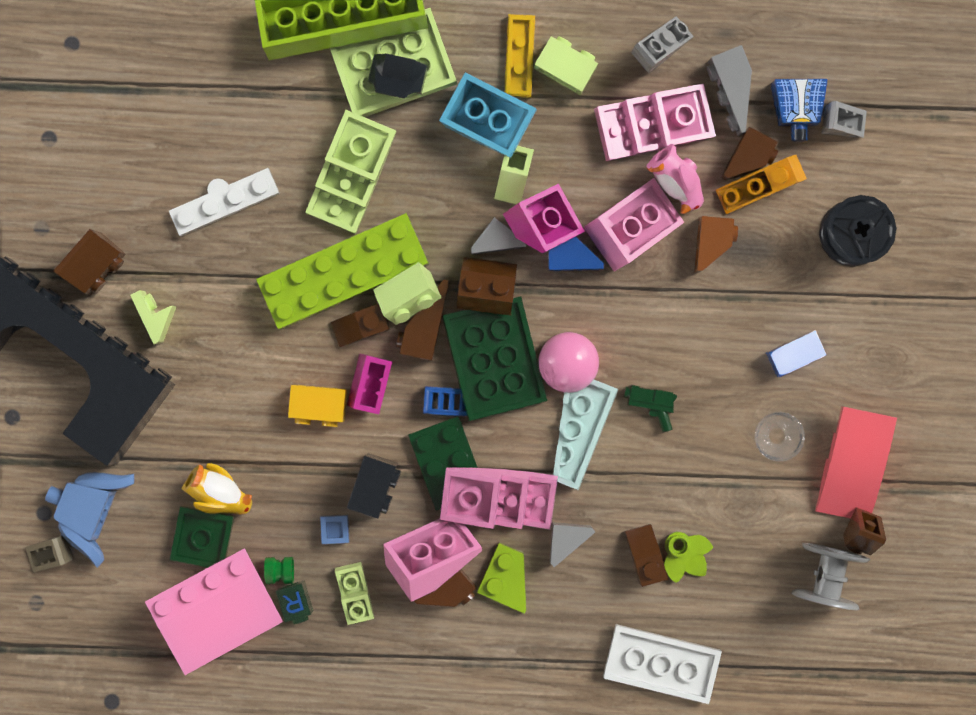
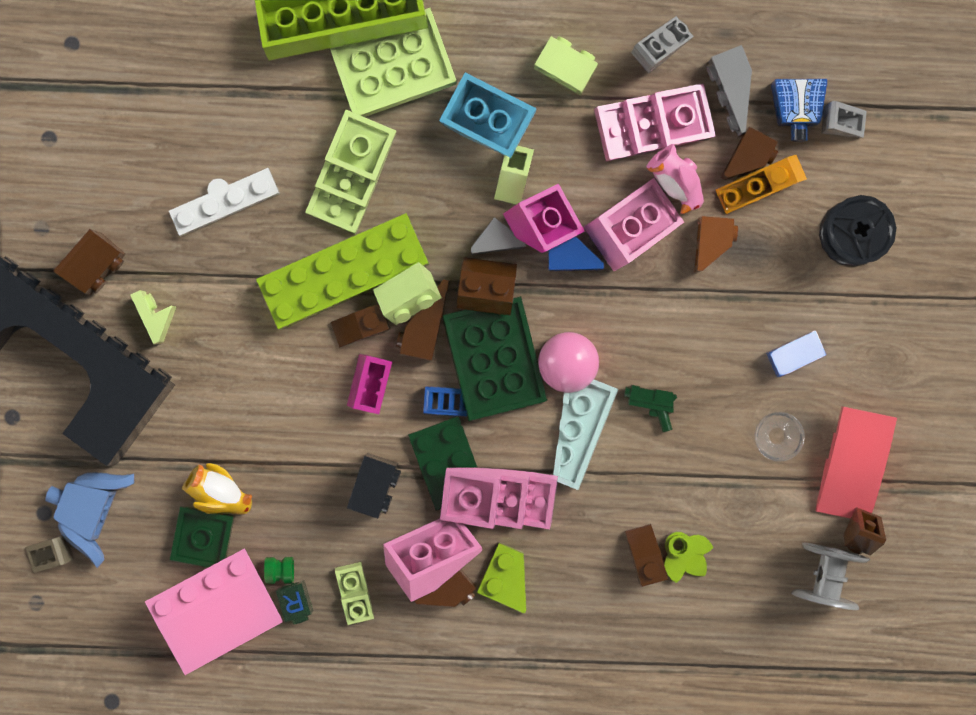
yellow piece [288,385,347,427] -> none
medium blue plate [320,515,350,544] -> none
black slope [368,53,428,99] -> none
yellow tile [504,14,535,98] -> none
light grey slope [550,522,595,567] -> none
white plate [603,624,722,704] -> none

